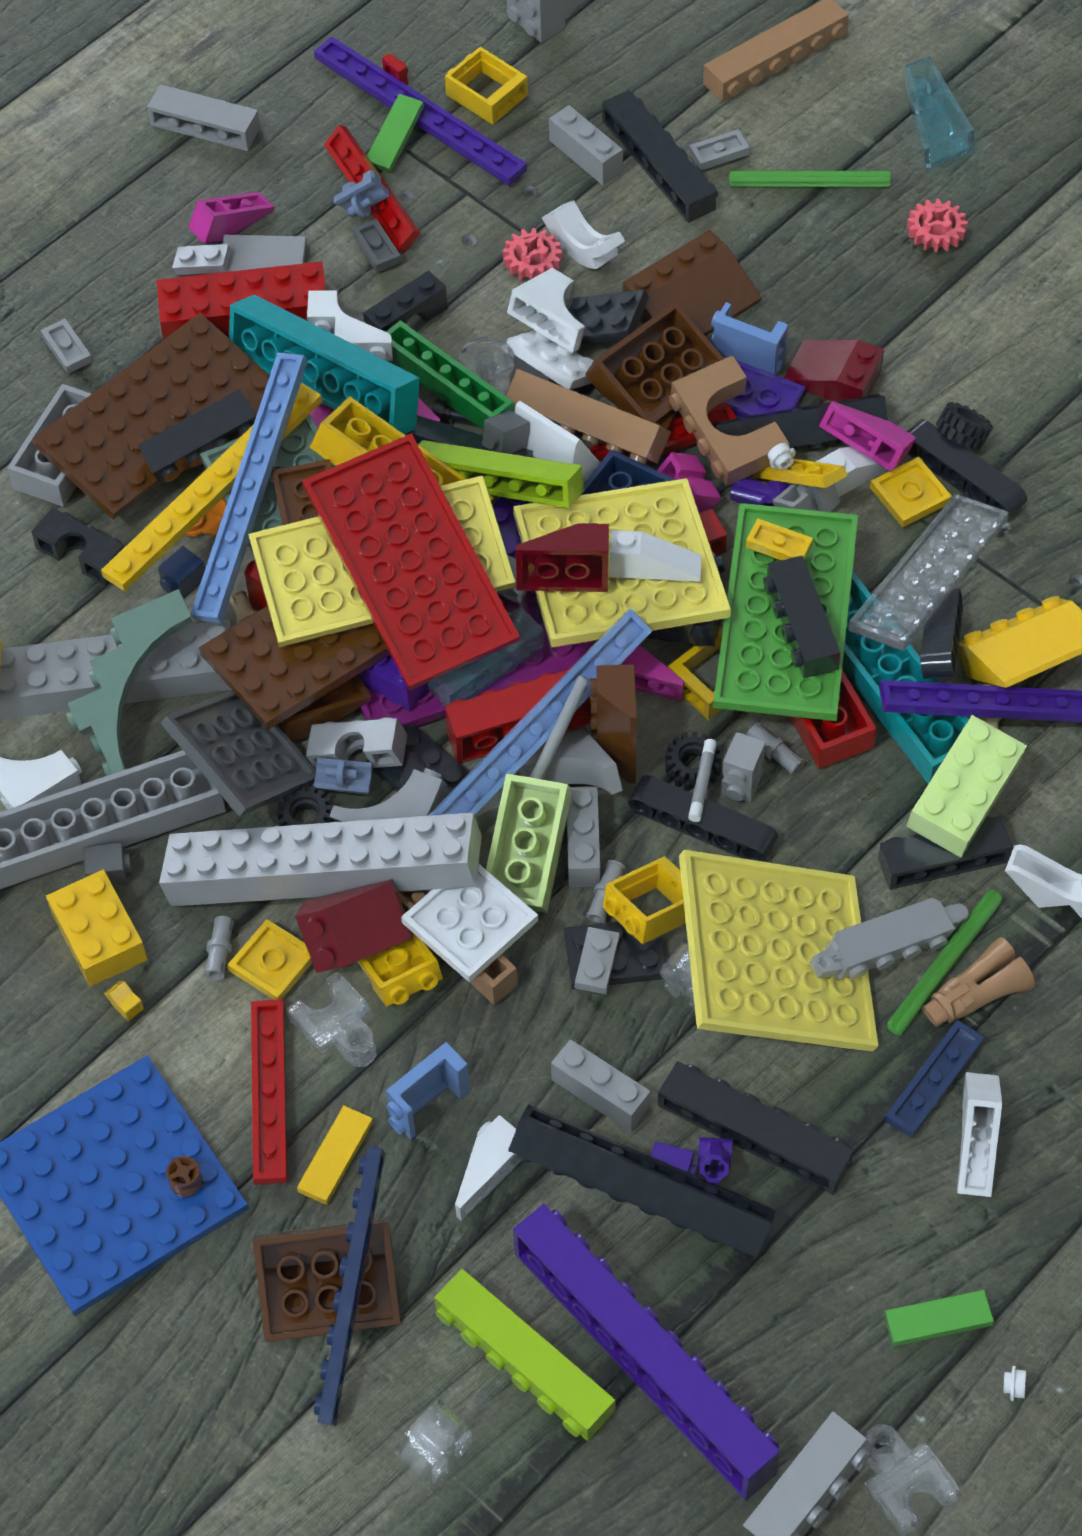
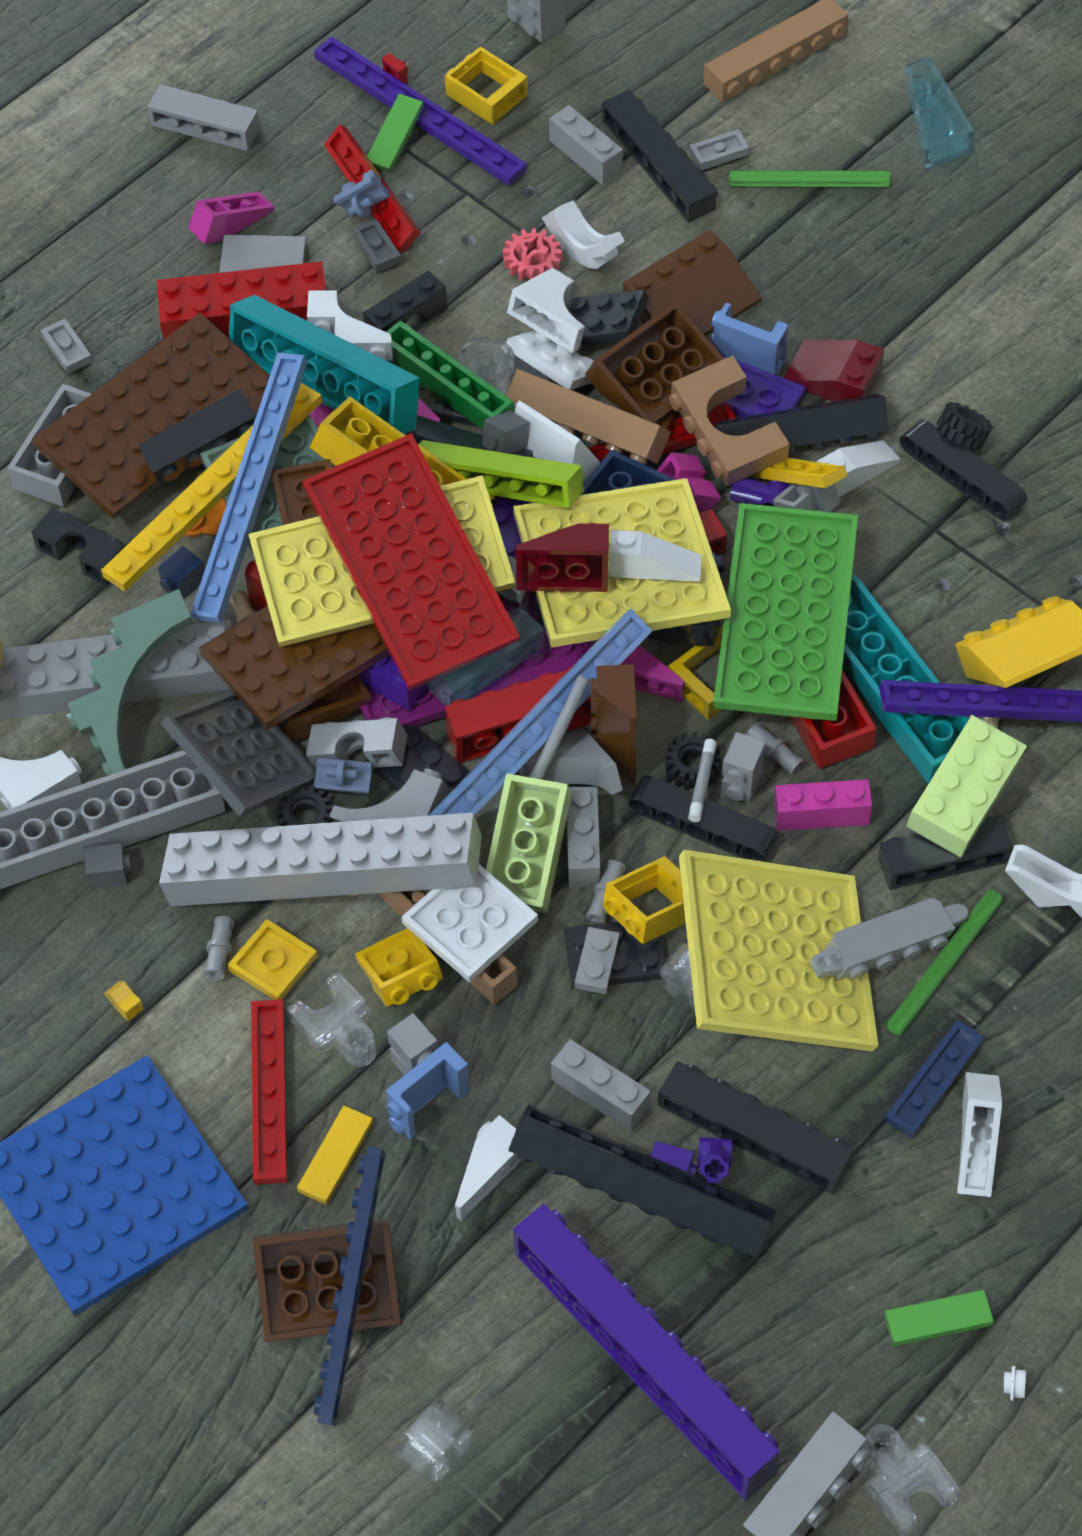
yellow brick [46,869,148,987] -> none
reddish brown wheel [166,1156,203,1197] -> none
light grey plate [172,244,232,275] -> none
dark red slope [295,879,413,973] -> none
lime brick [434,1269,615,1441] -> none
yellow plate [745,518,813,561] -> none
black brick [763,555,841,678] -> none
white plate [768,443,796,470] -> none
dark pink slope [819,401,917,472] -> none
clear plate [849,494,1009,651] -> none
yellow plate [870,457,952,528] -> none
coral gear [907,198,968,252] -> none
black beam [920,588,963,679] -> none
medium nougat piece [922,937,1035,1027] -> none
none -> light grey brick [387,1013,438,1075]
none -> dark pink brick [773,779,872,831]

